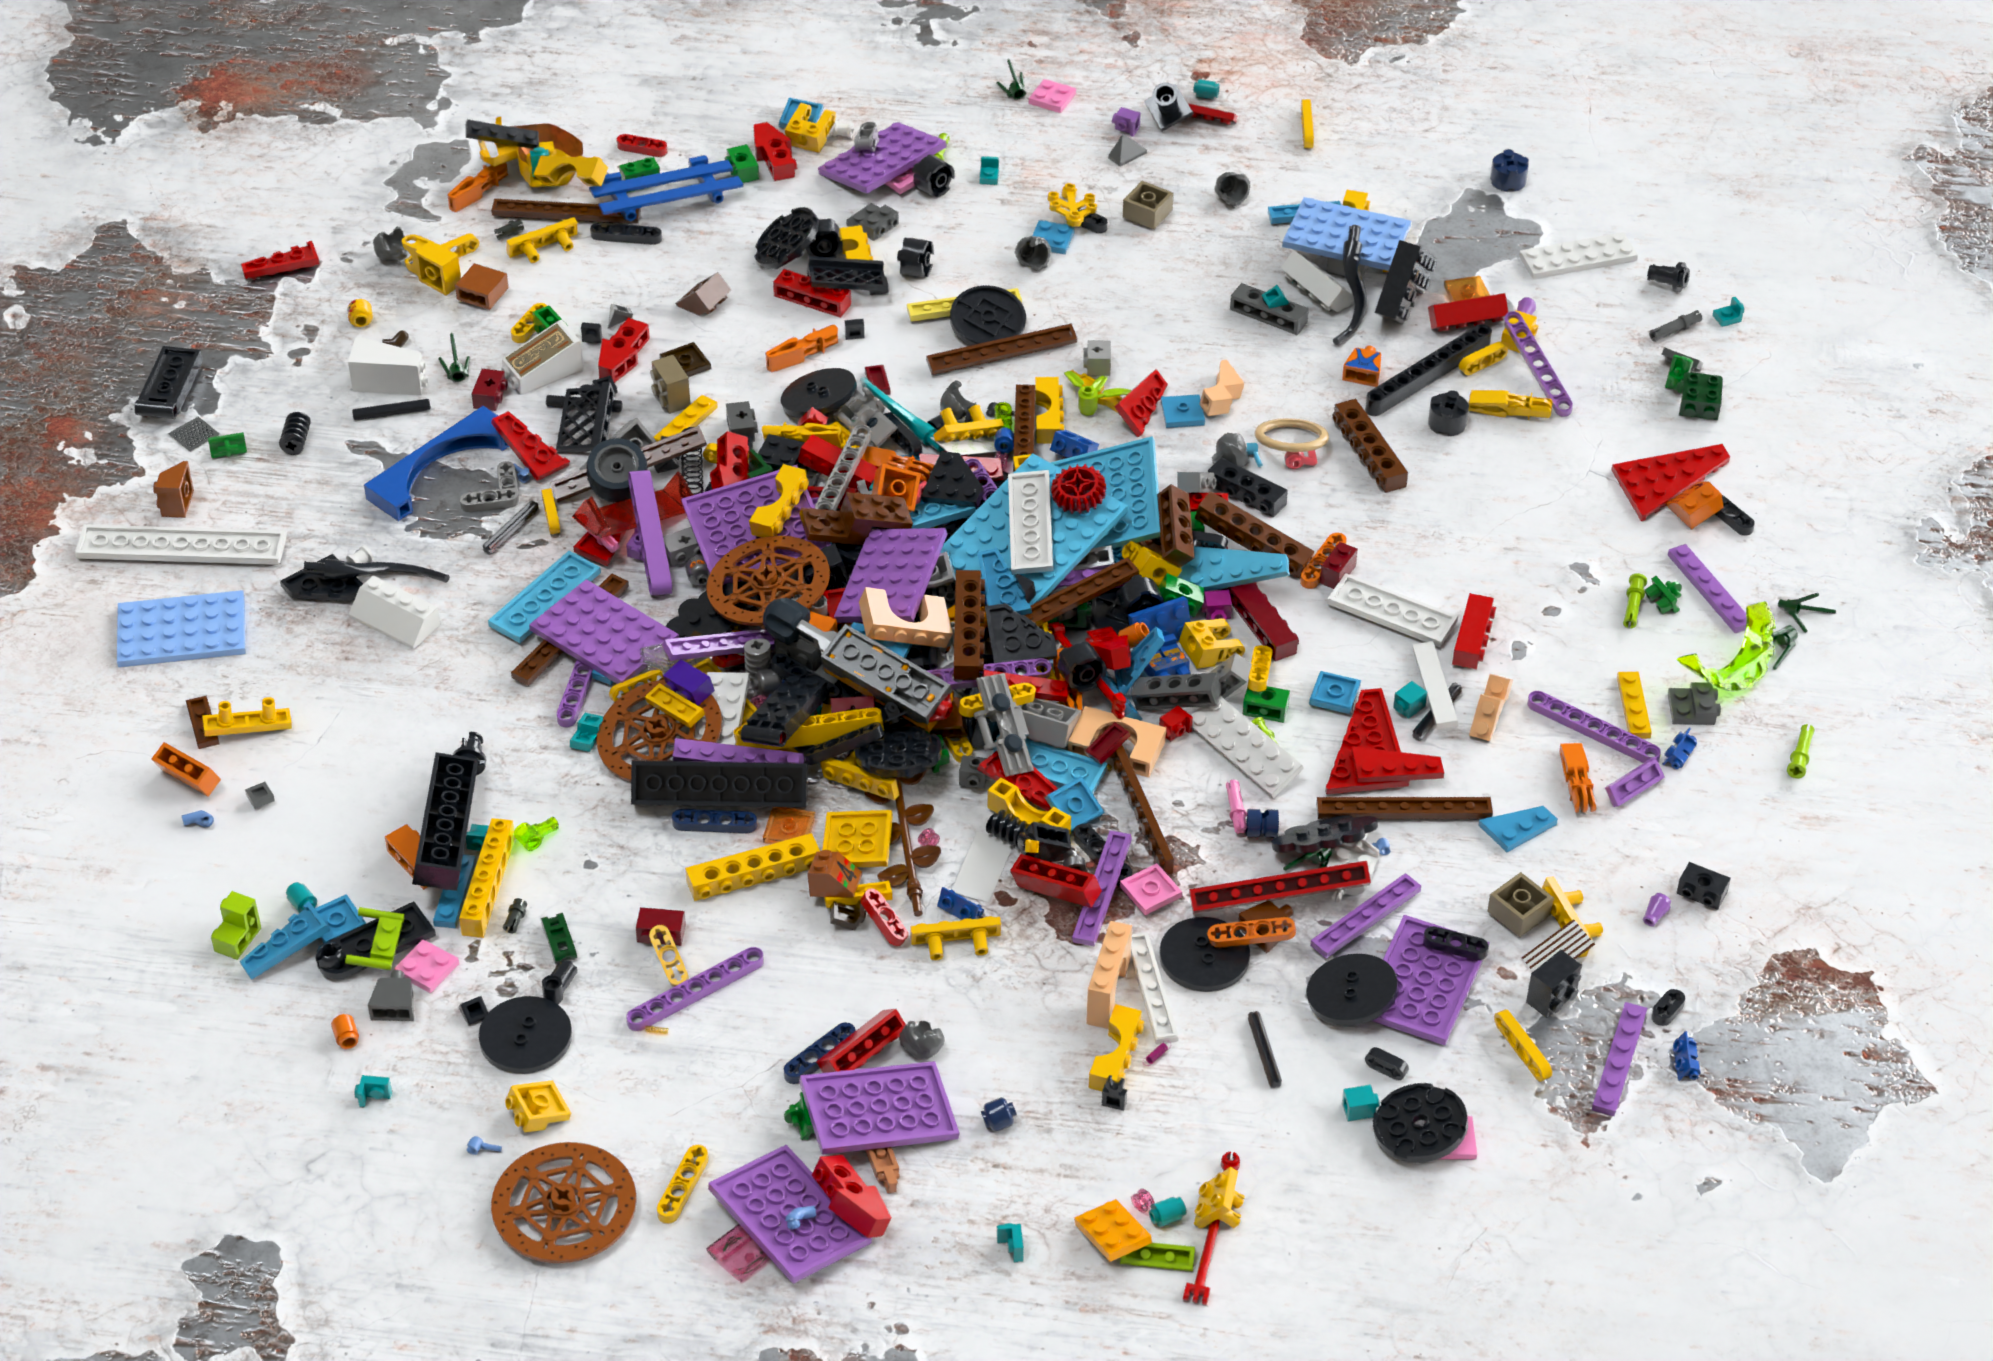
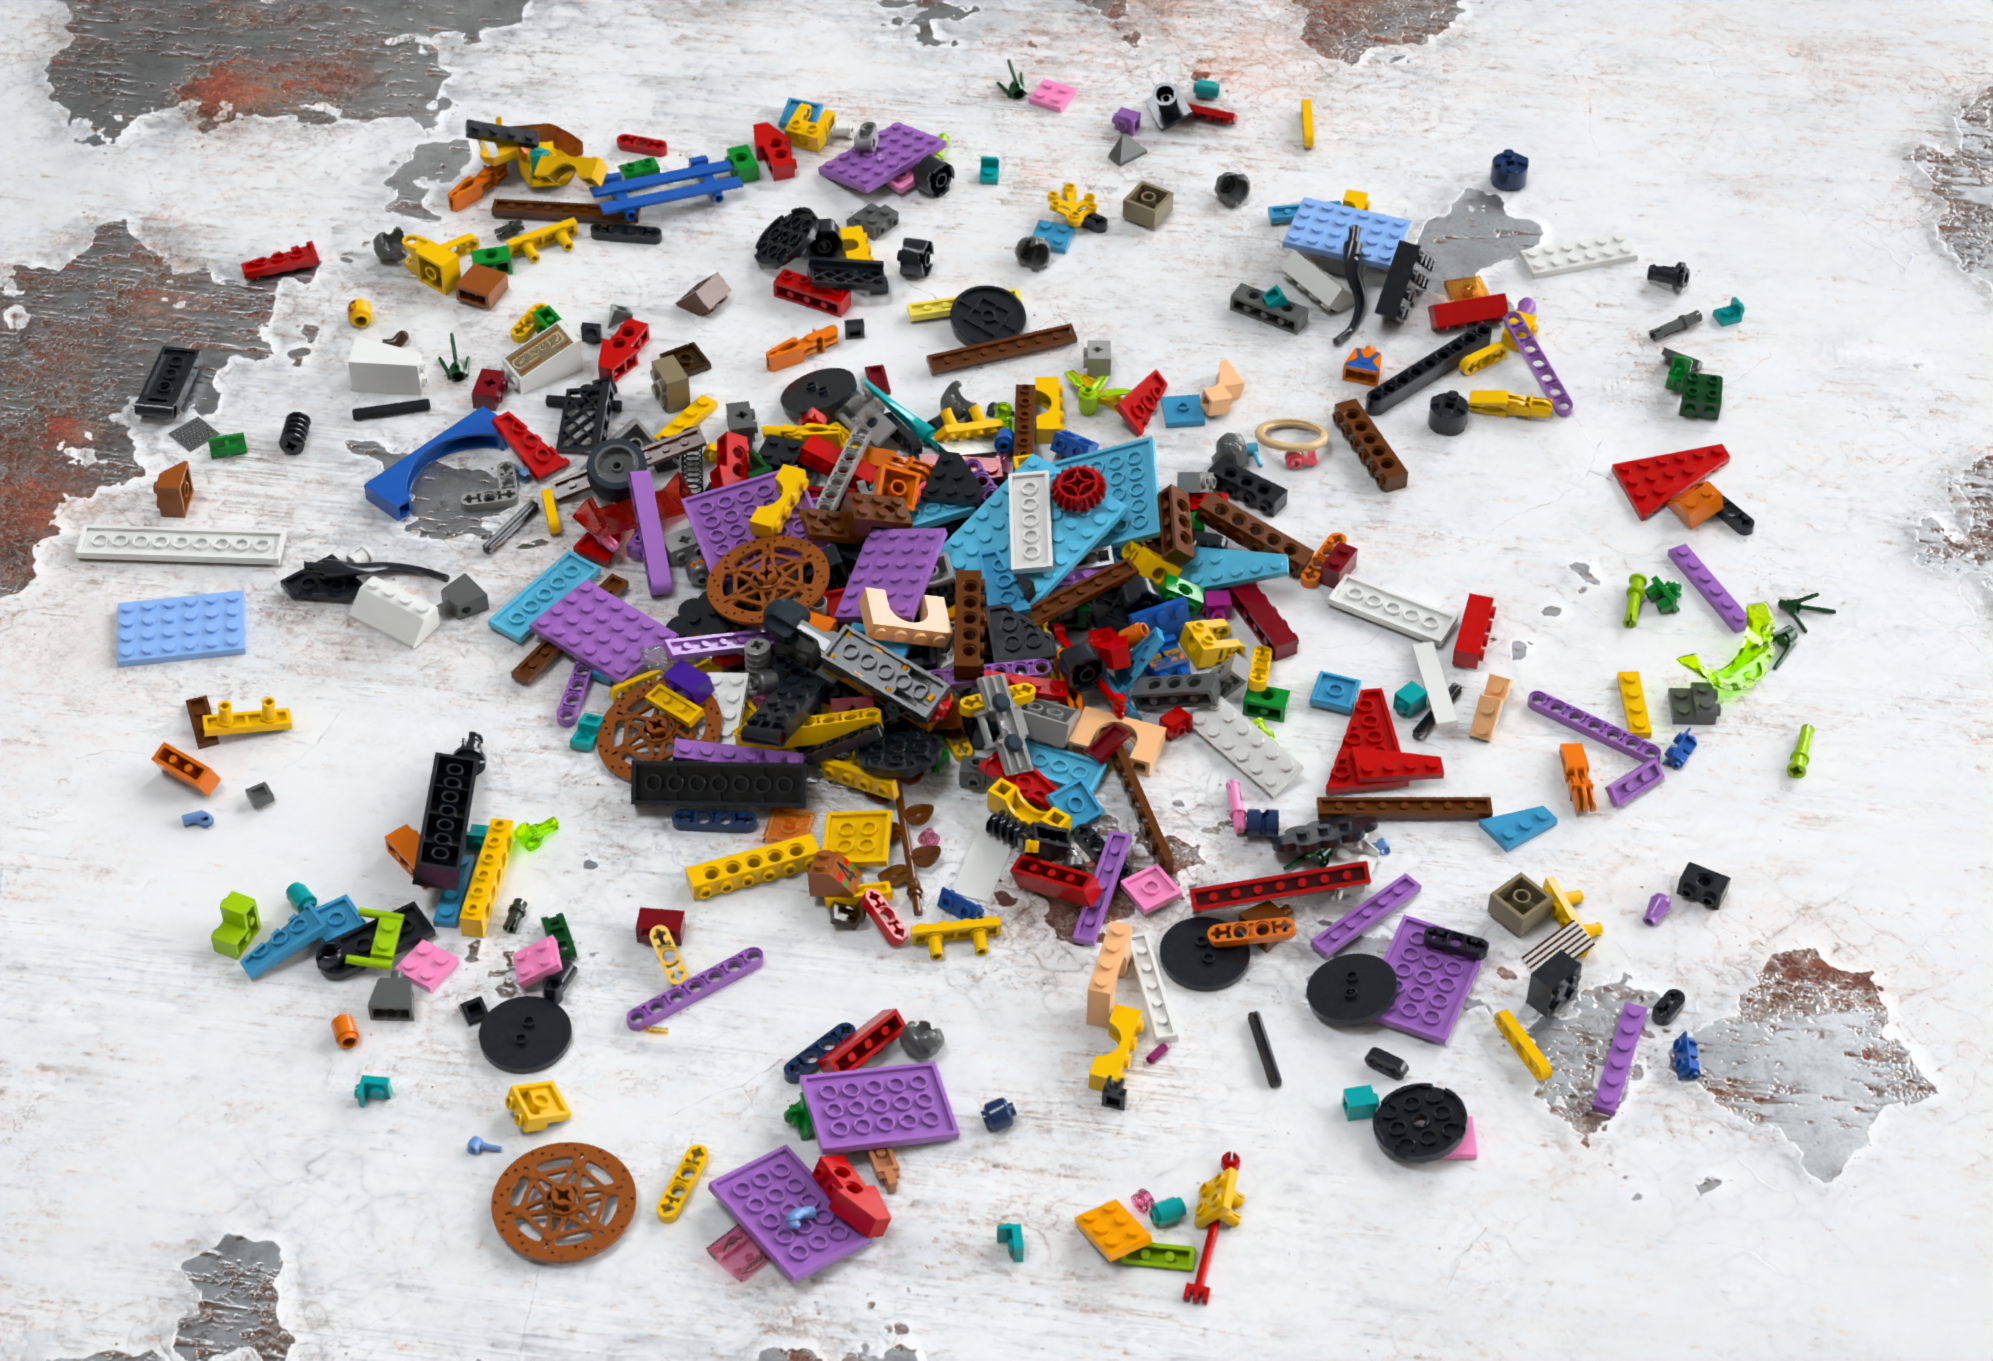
none -> dark grey torso [436,573,489,620]
none -> green brick [471,245,513,275]
none -> bright pink plate [512,934,563,989]

